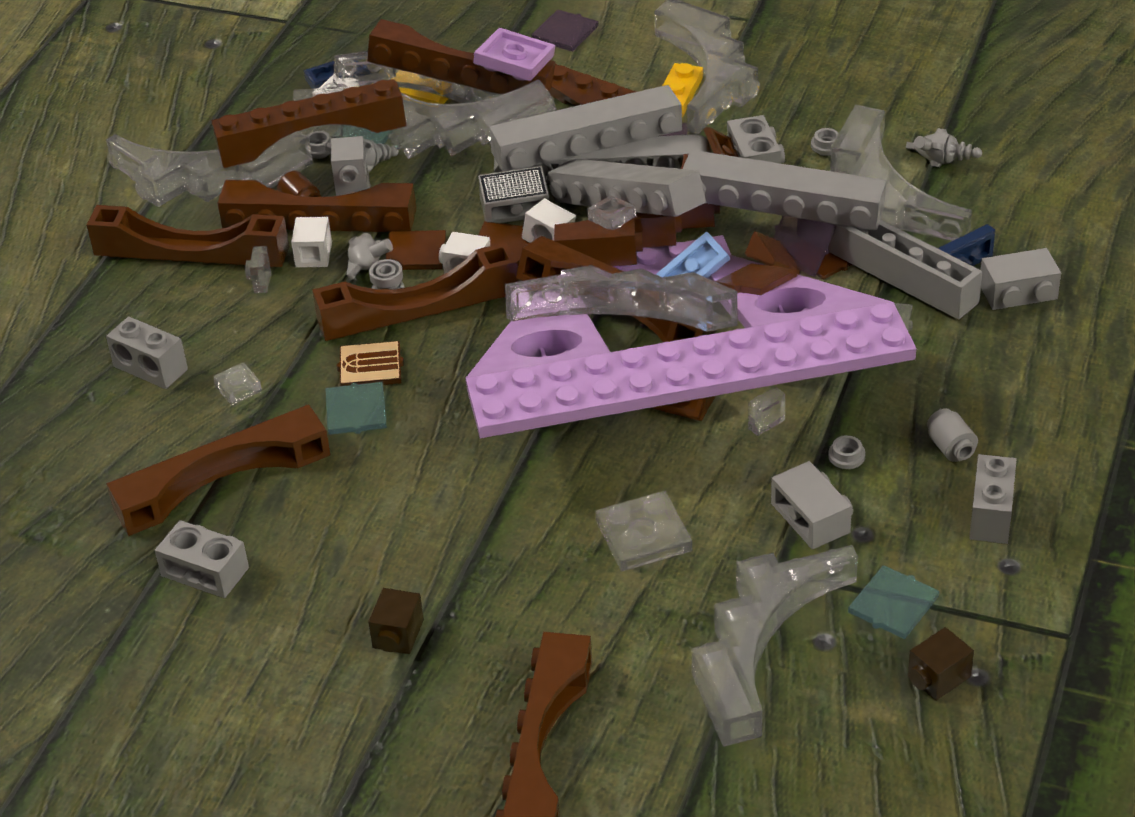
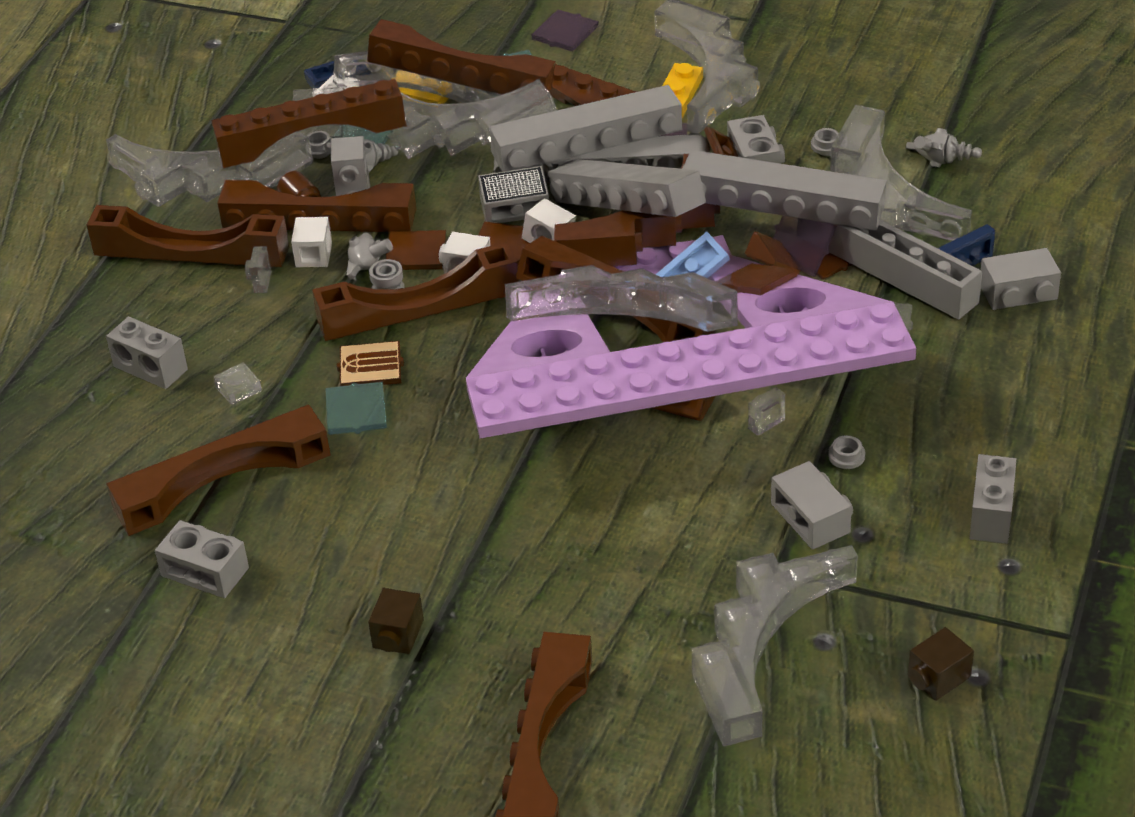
lavender plate [473,28,555,81] -> none
clear plate [587,196,636,230] -> none
clear plate [595,491,693,572] -> none
clear light blue piece [848,565,939,639] -> none
light grey brick [927,409,978,462] -> none

